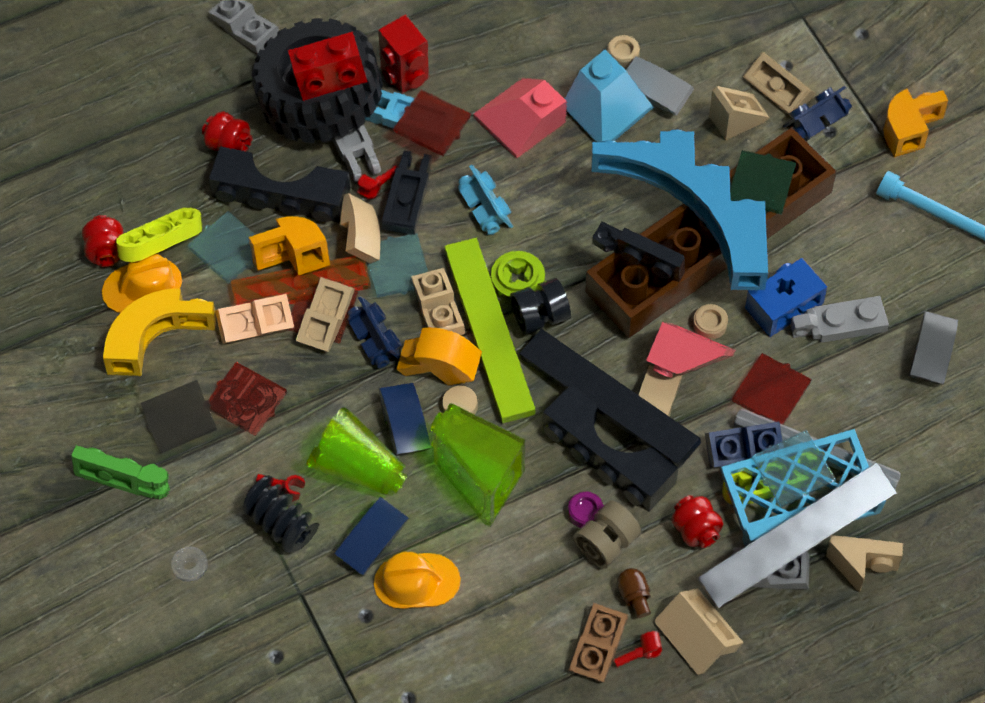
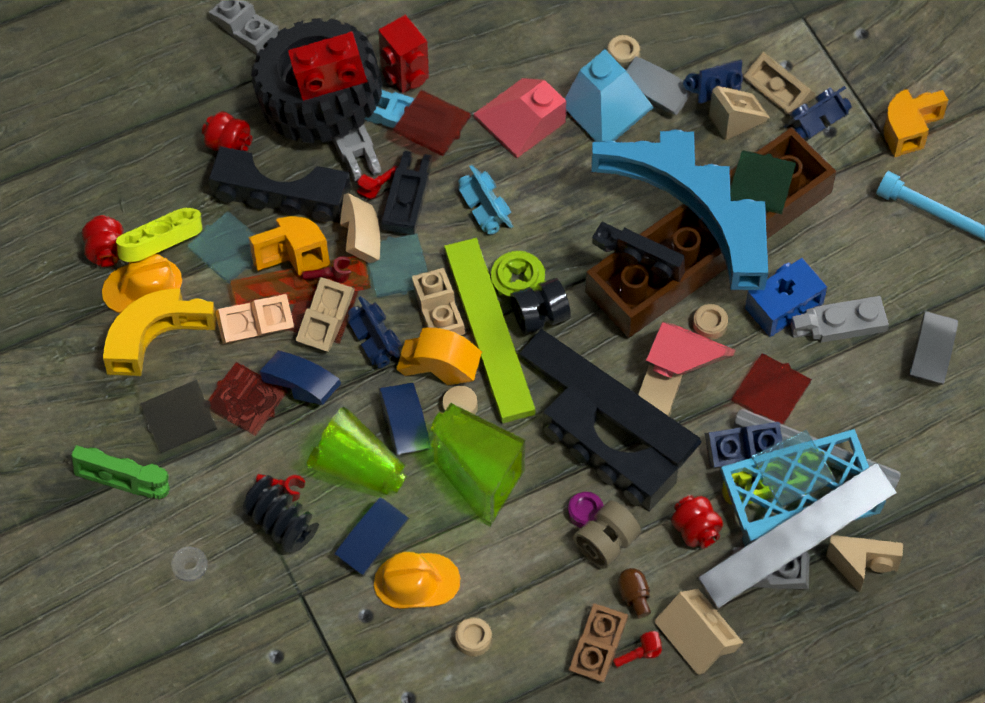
none -> dark blue slope [260,350,341,405]
none -> dark red hand [303,256,351,283]
none -> tan tile [455,618,492,656]
none -> dark blue hinge [683,59,743,103]

